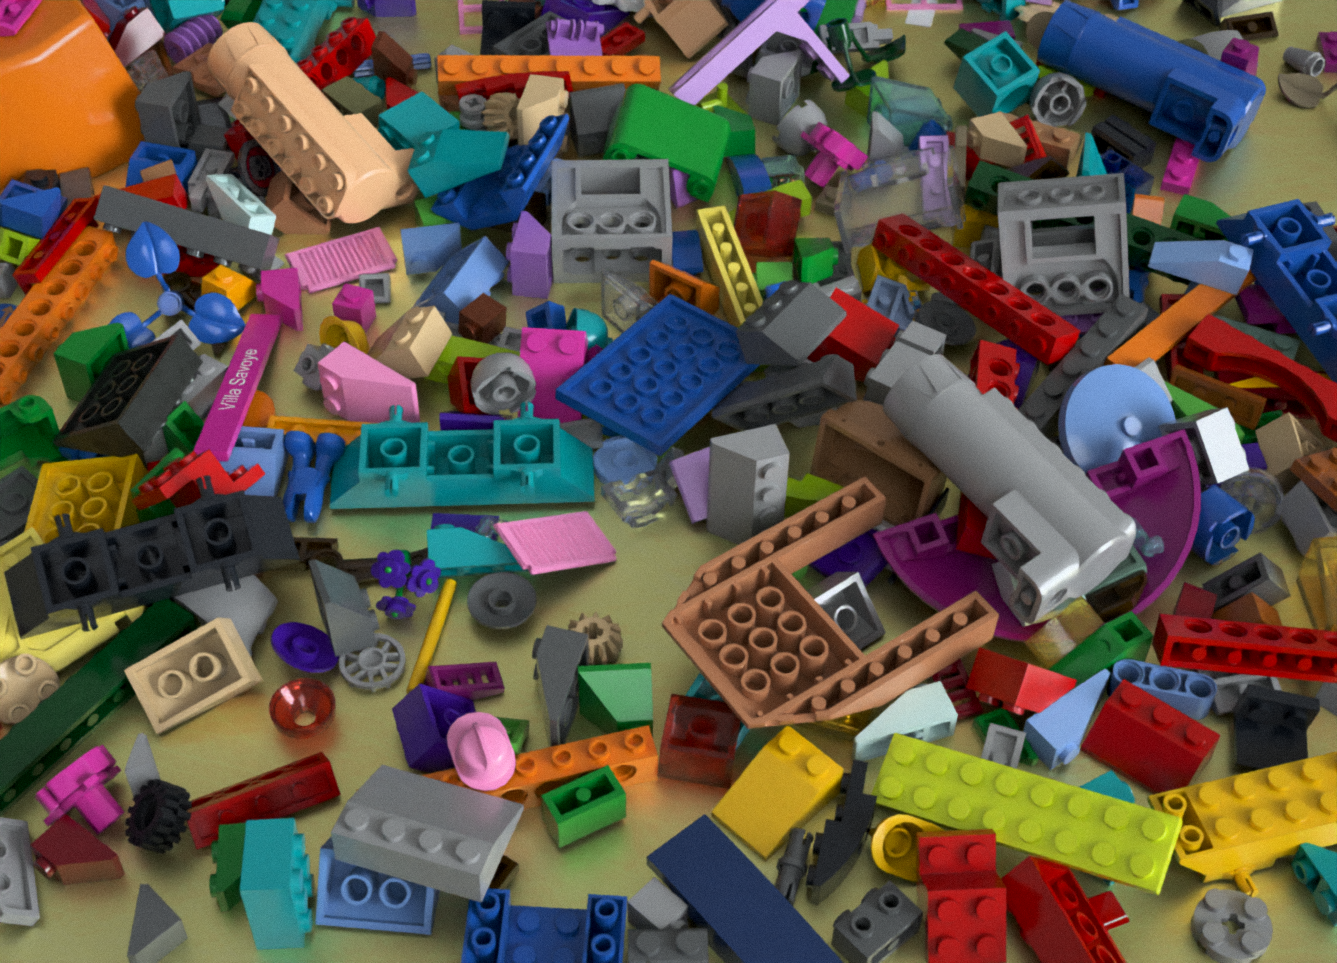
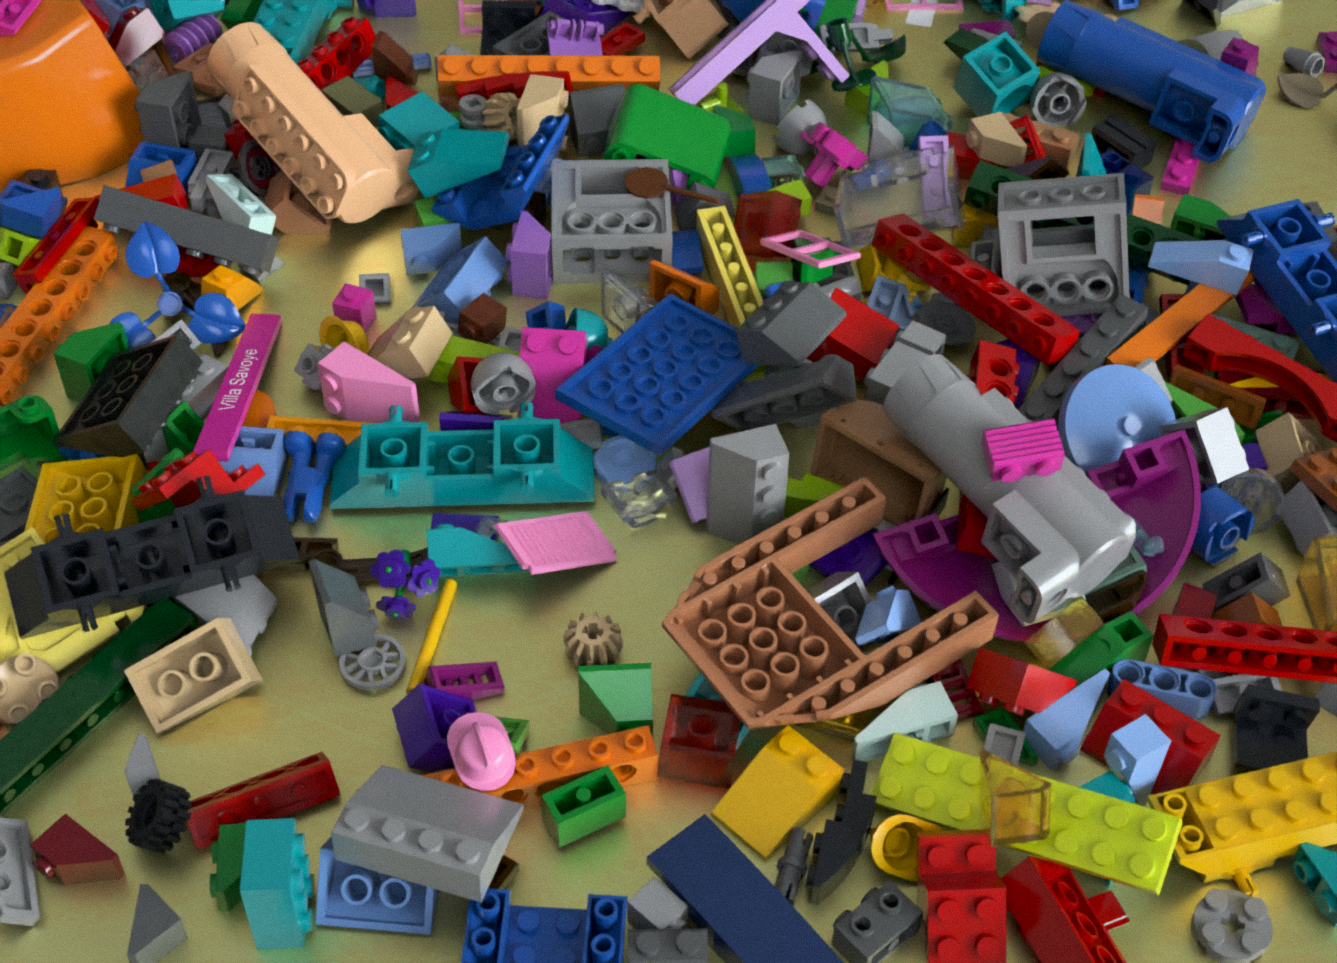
dark pink piece [35,744,125,835] -> none
dark grey slope [60,167,95,208] -> none
dark pink slope [256,267,303,331] -> none
clear red piece [269,678,336,739] -> none
dark purple dish [271,622,339,673] -> none
bright pink window [285,227,397,293] -> none
dark grey dish [467,572,536,629] -> none
dark grey slope [532,625,589,747] -> none
dark tan tile [953,126,967,207] -> none
dark brown slope [1218,11,1279,41] -> none
none -> reddish brown piece [624,167,719,204]
none -> dark grey slope [675,182,736,231]
none -> bright pink window [760,229,861,269]
none -> light blue slope [855,586,922,645]
none -> clear yellow slope [979,749,1052,847]
none -> dark pink brick [981,418,1065,482]
none -> light blue slope [1104,714,1171,806]

